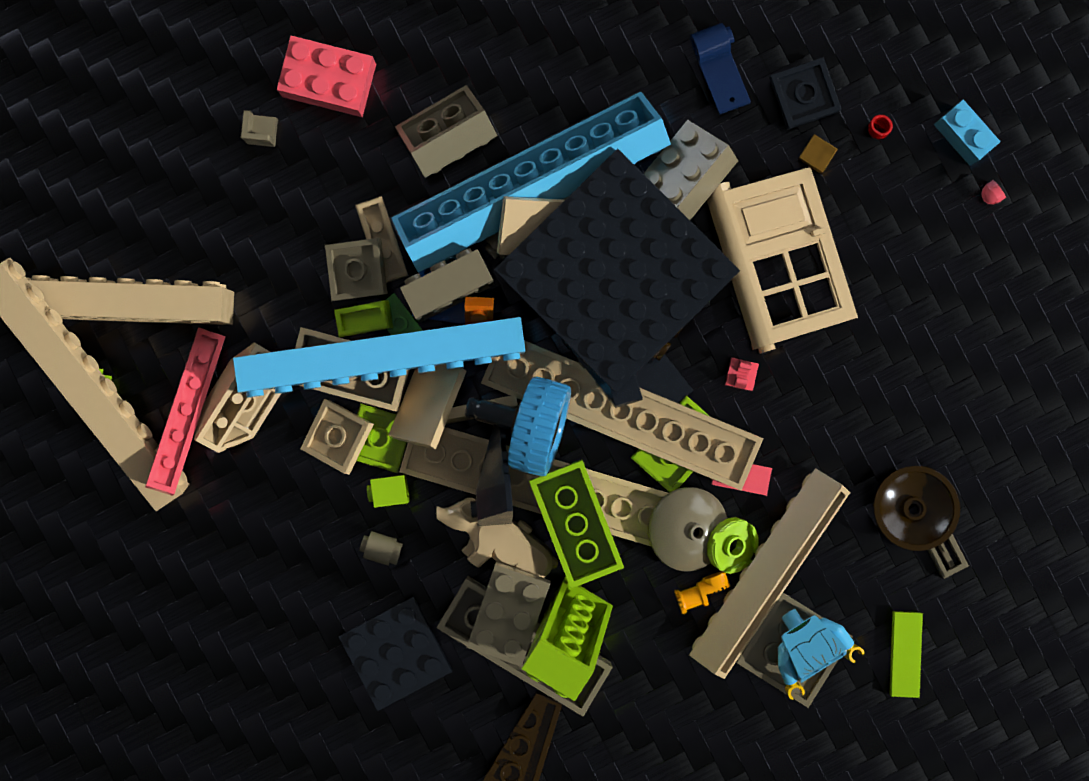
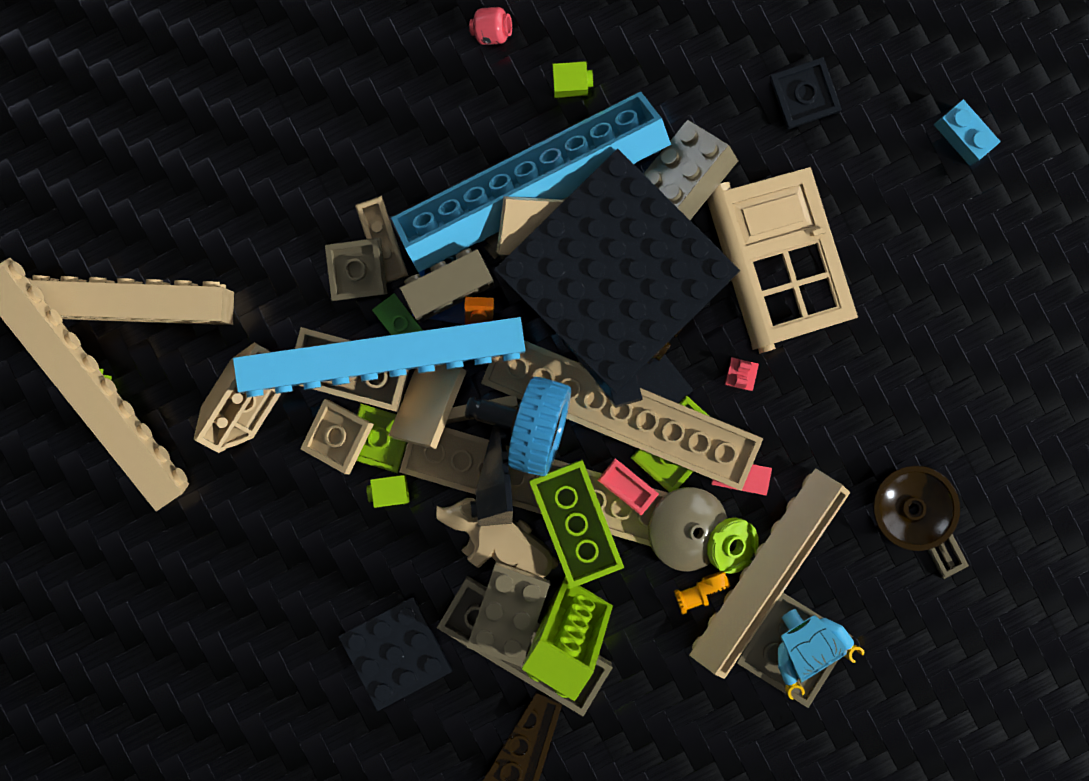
coral plate [145,327,225,496] -> none
dark tan panel [241,110,278,147] -> none
coral brick [277,36,376,117] -> none
lime tile [334,300,393,338] -> none
dark tan brick [359,531,403,566] -> none
dark tan slope [395,85,497,178] -> none
dark blue door [690,23,751,115] -> none
pearl gold tile [798,134,838,174] -> none
red hinge [868,115,893,140] -> none
lime tile [889,611,923,698] -> none
coral hinge [981,180,1006,205] -> none
none -> coral head [469,7,512,45]
none -> lime brick [553,62,593,98]
none -> coral tile [597,458,659,516]

